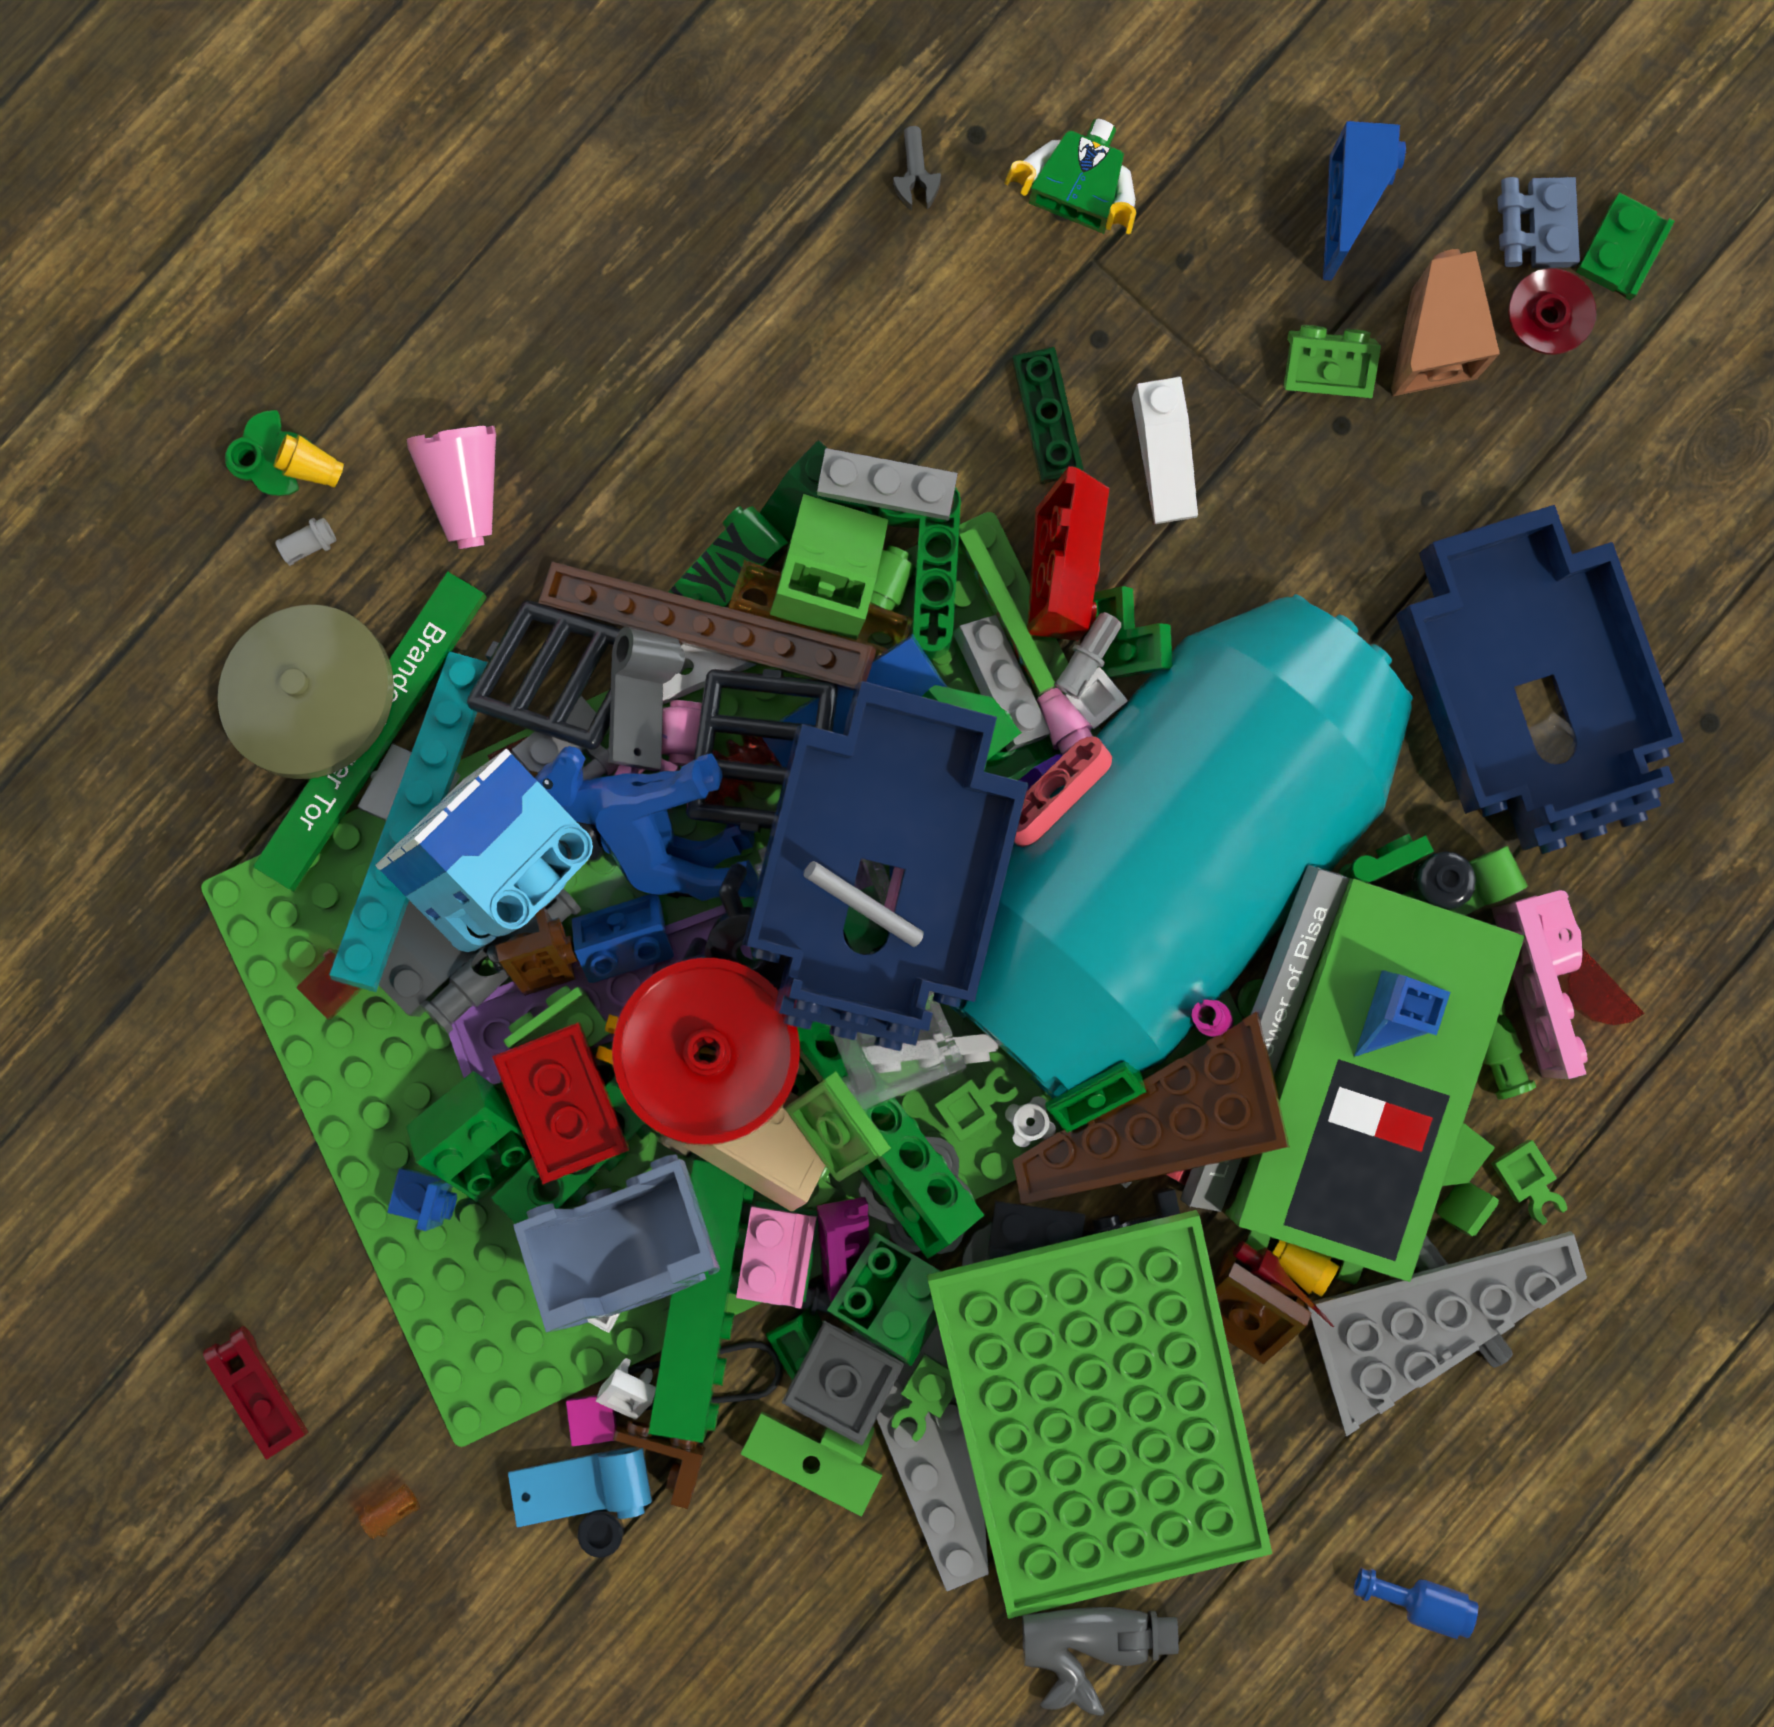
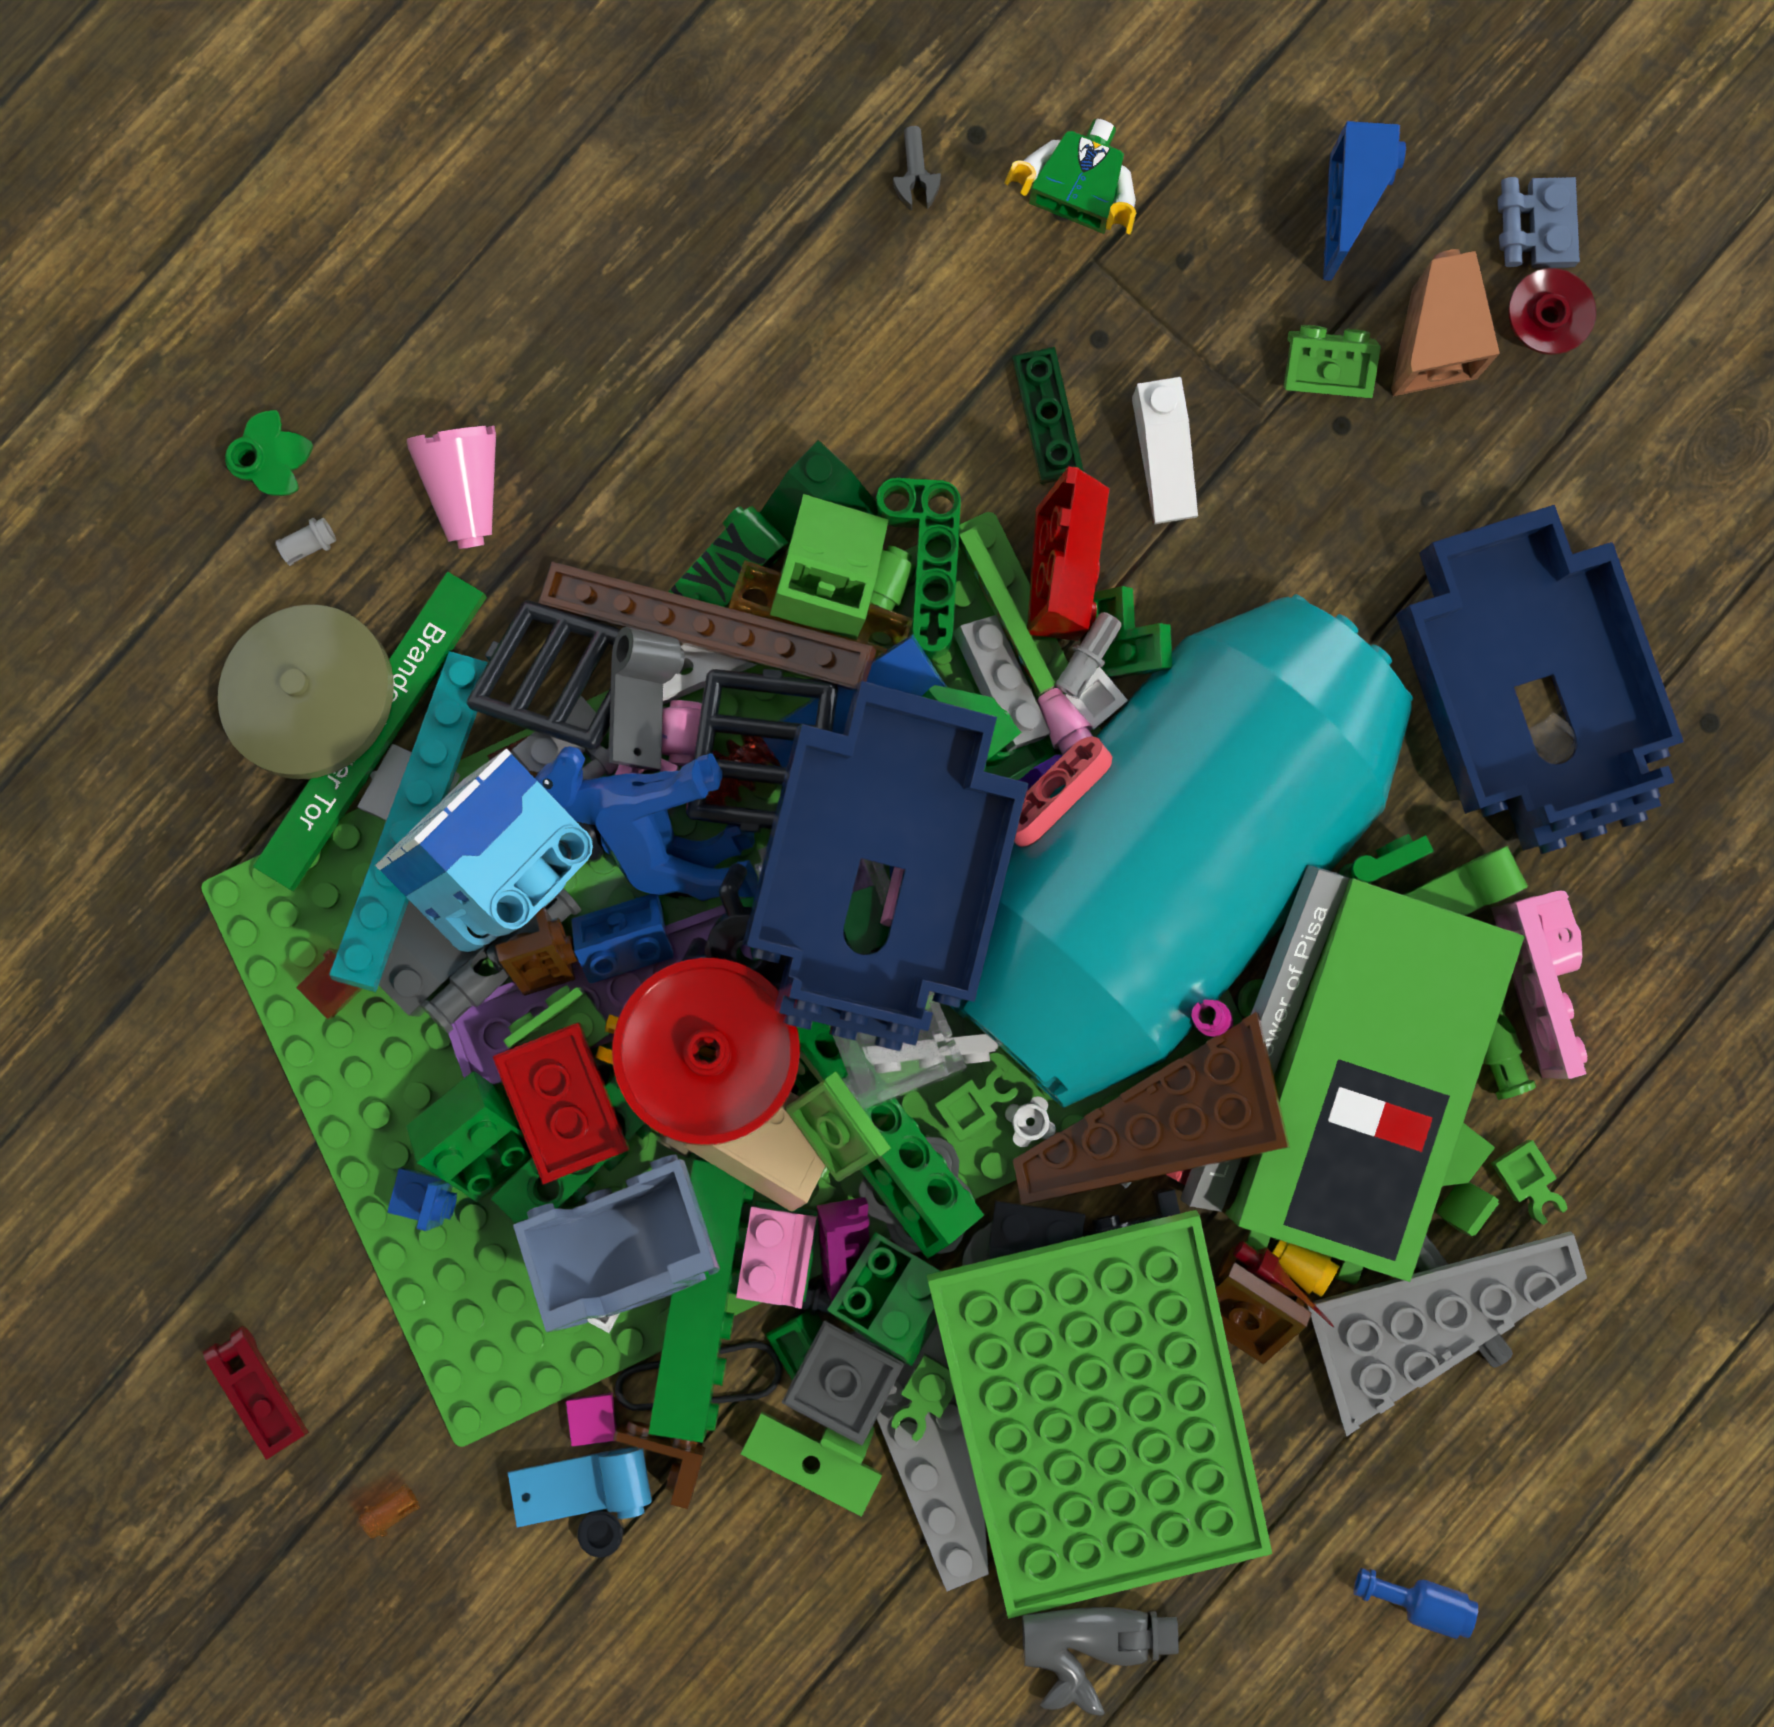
yellow cone [274,435,344,488] -> none
white tile [595,1358,656,1420] -> none
light grey bar [804,861,924,947] -> none
light grey plate [817,448,958,520] -> none
green slope [1045,1061,1146,1133] -> none
blue slope [1354,970,1451,1057] -> none
black head [1411,851,1476,911] -> none
clear red tile [1567,948,1645,1025] -> none
green plate [1575,192,1675,301] -> none

